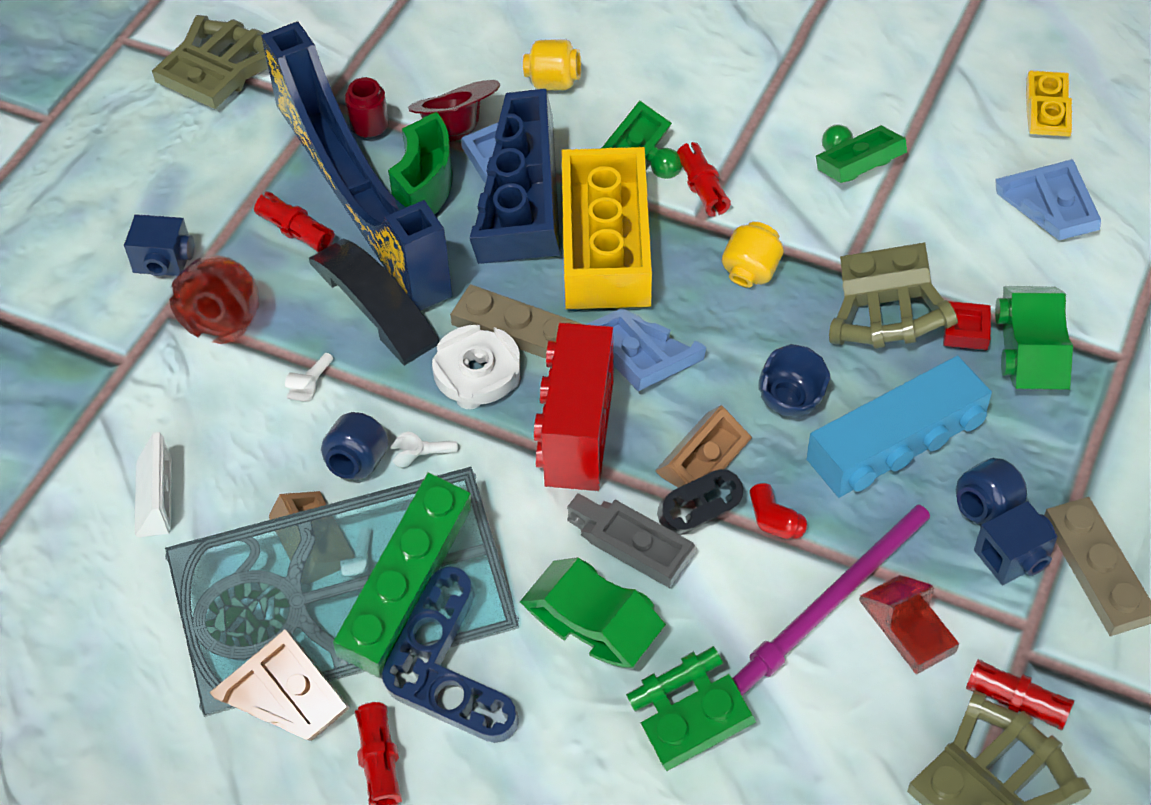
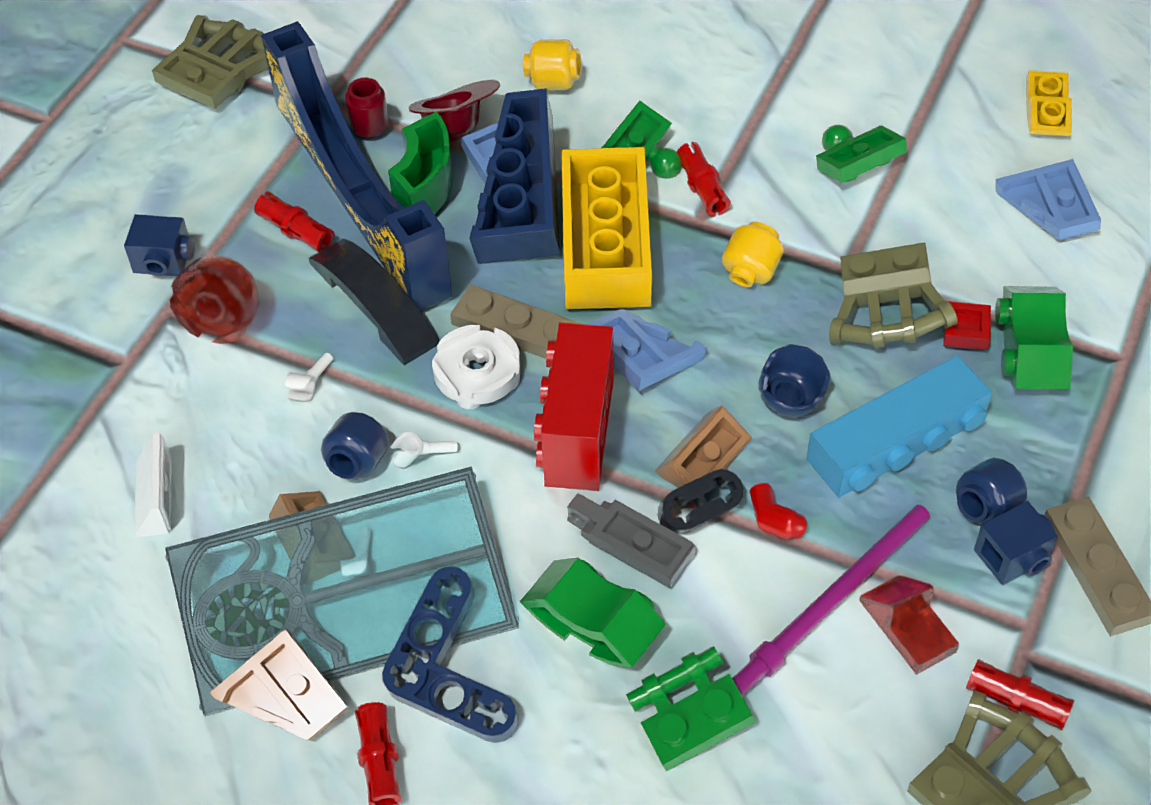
green brick [333,472,471,678] -> none

